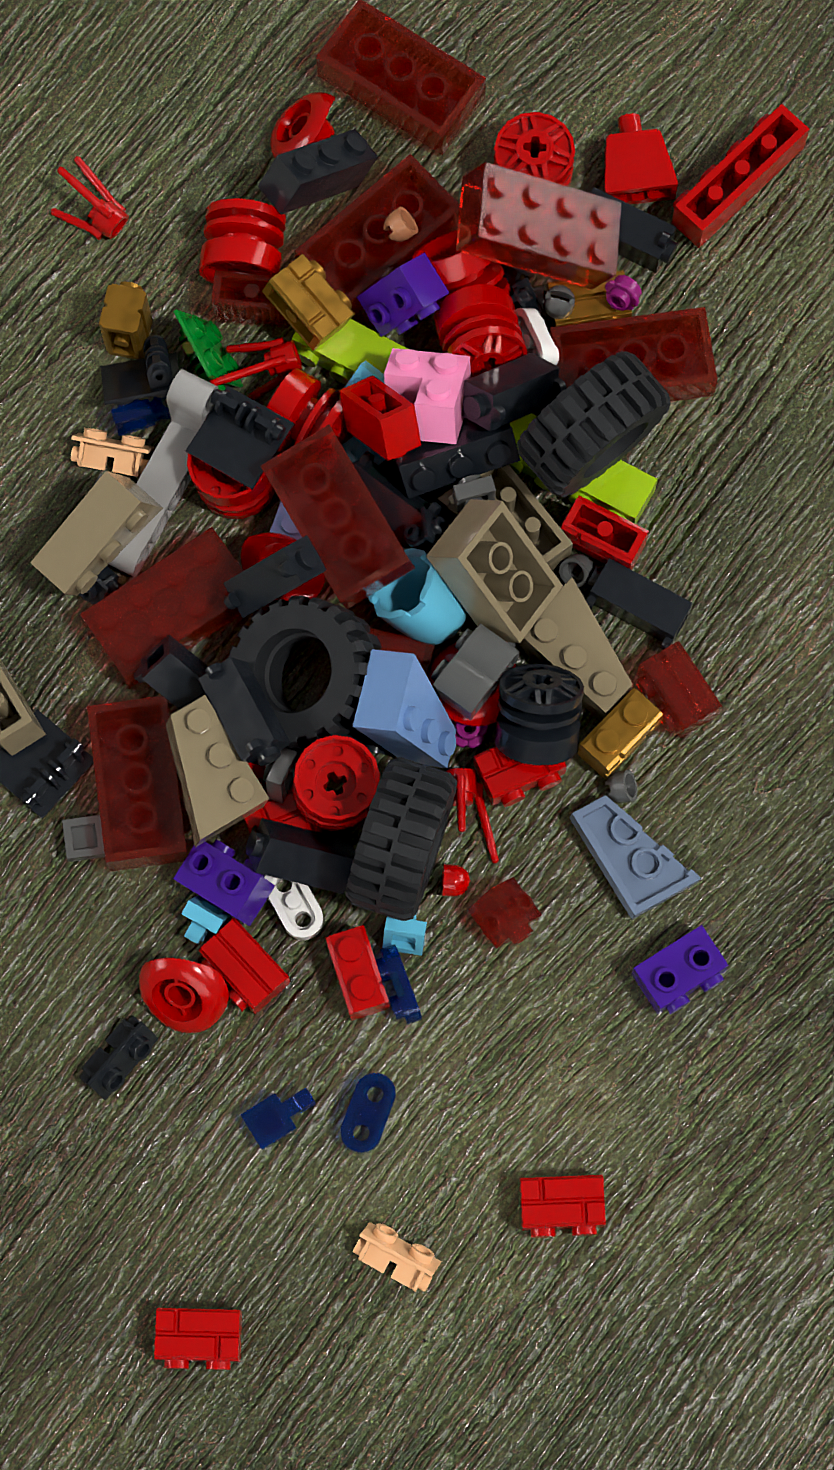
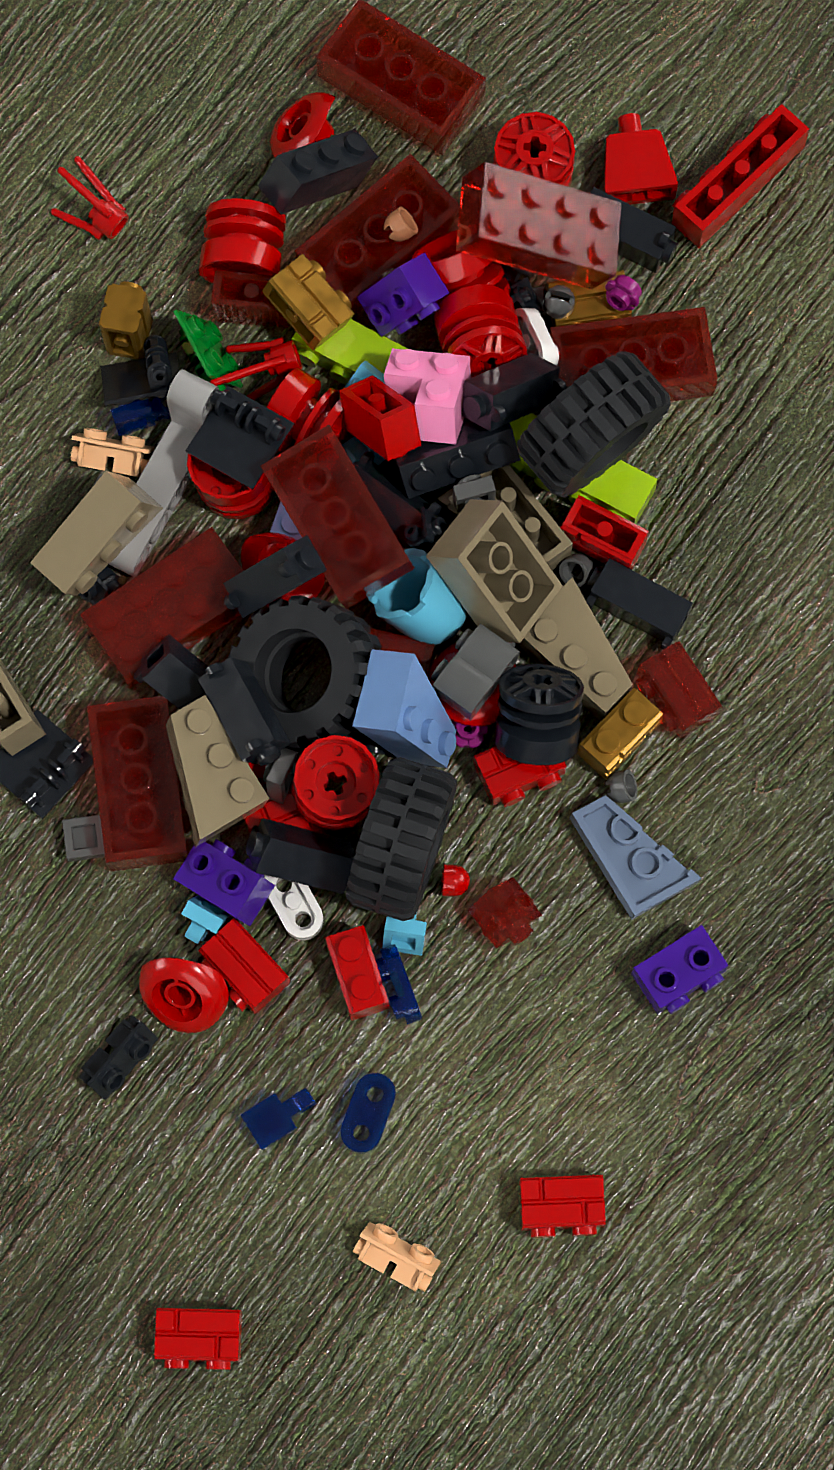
red plant [445,768,499,864] -> none

